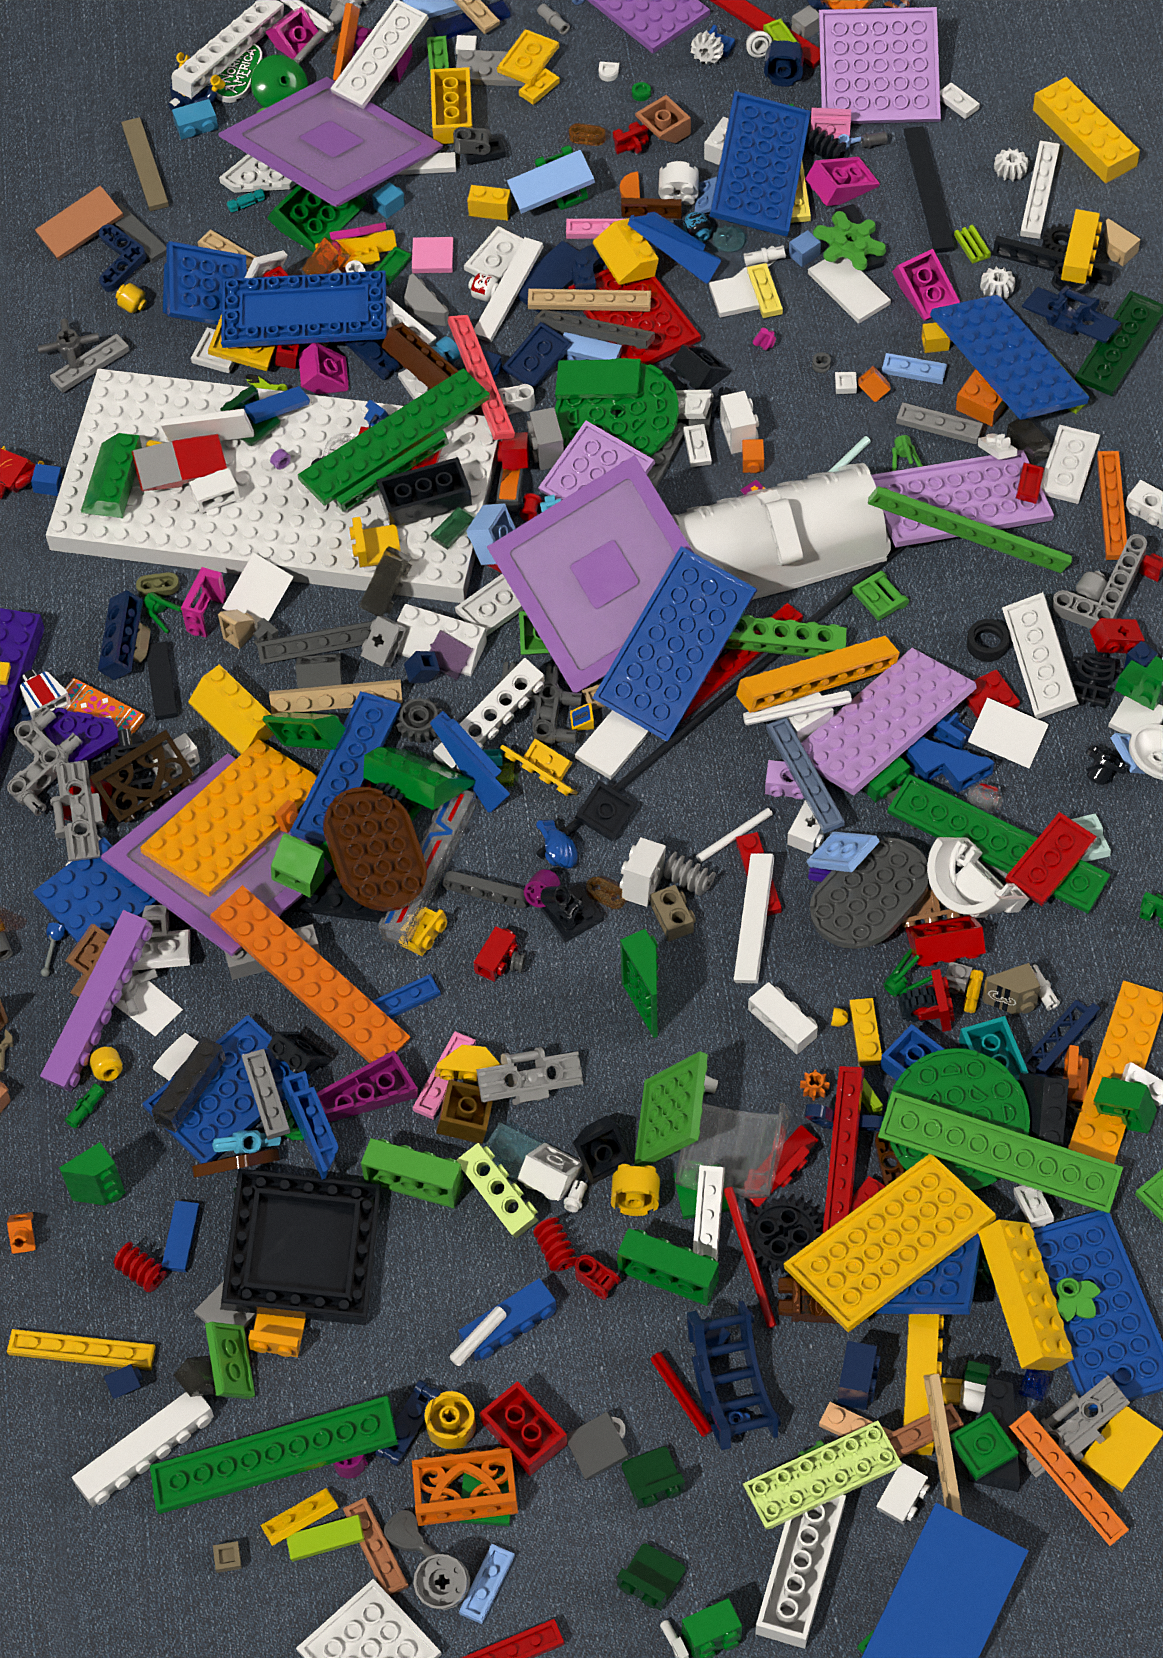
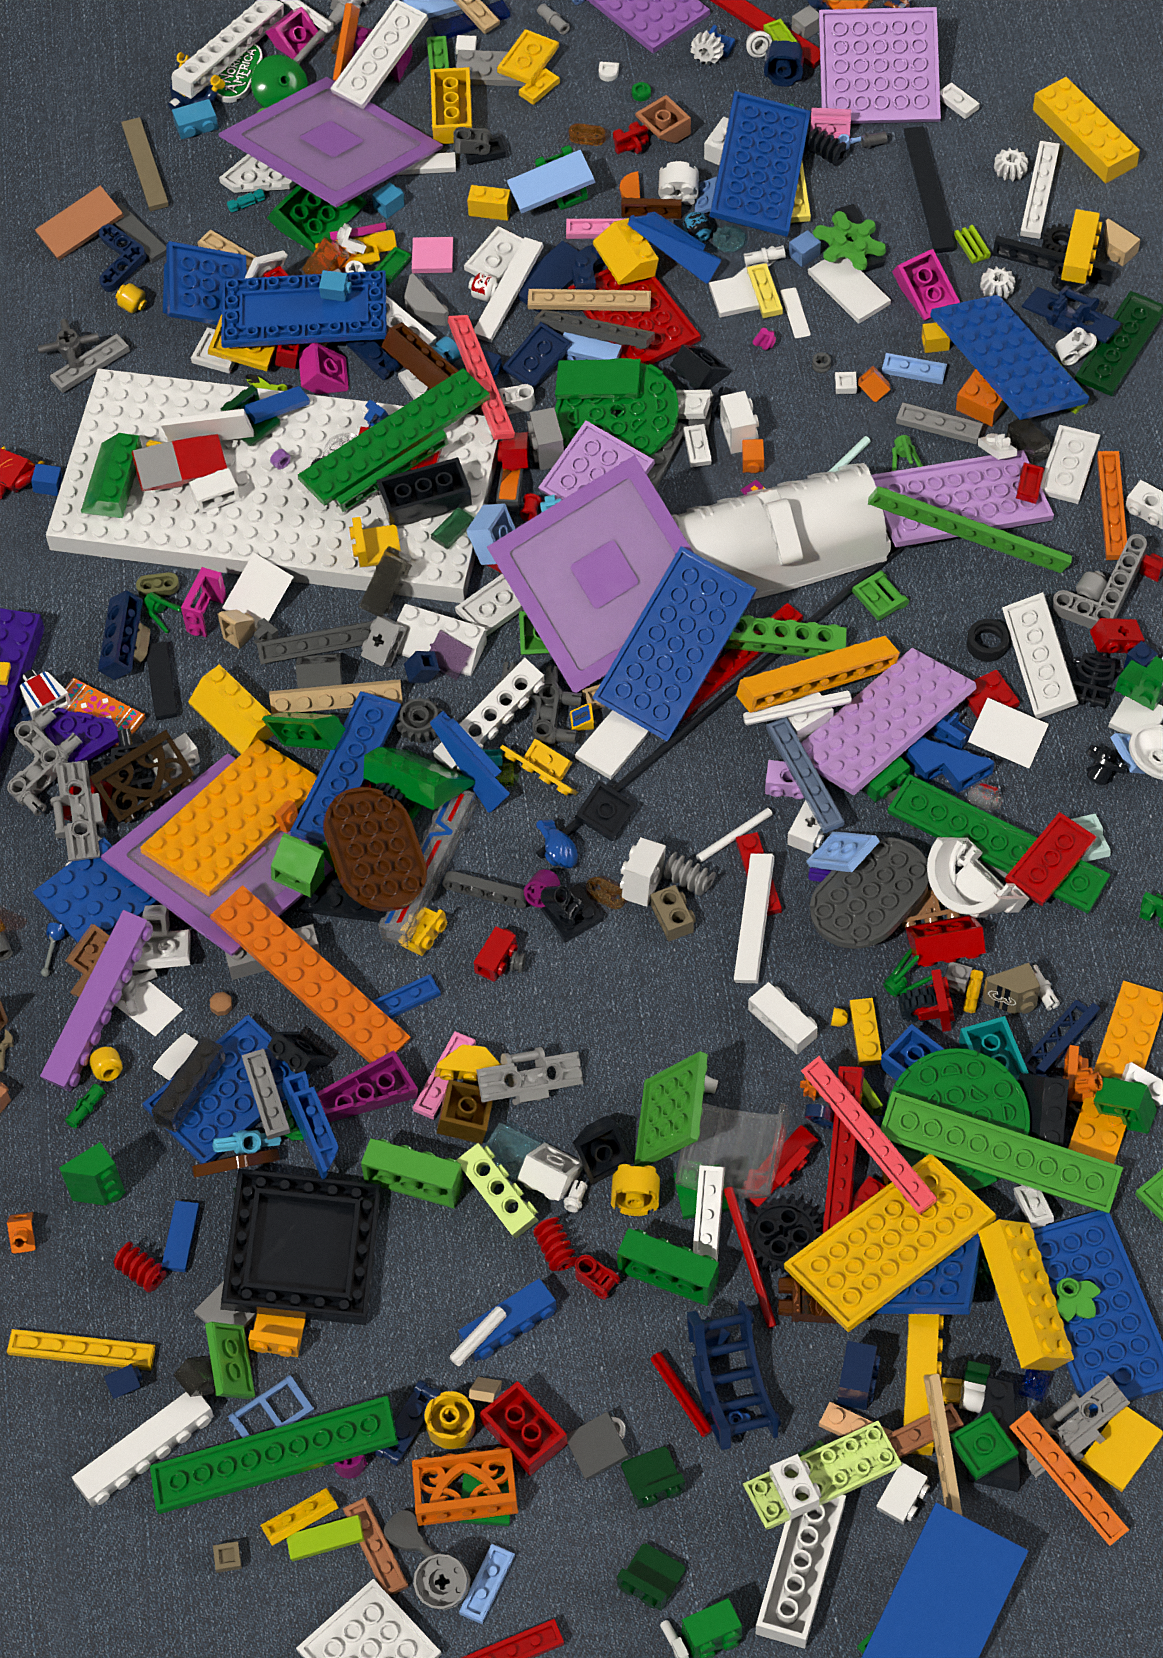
green slope [620,929,659,1038] -> none
dark pink slope [805,157,880,206] -> none
none -> medium nougat tile [210,992,233,1016]
none -> medium blue window [228,1375,314,1438]
none -> dark azure brick [319,270,351,301]
none -> white bracket [337,223,366,255]
none -> tan tile [469,1377,502,1403]
none -> white brick [769,1454,822,1519]
none -> white sticker [780,288,811,338]
none -> coral tile [801,1056,938,1215]
none -> white piece [1055,327,1097,366]
none -> orange gear [1073,1068,1103,1098]

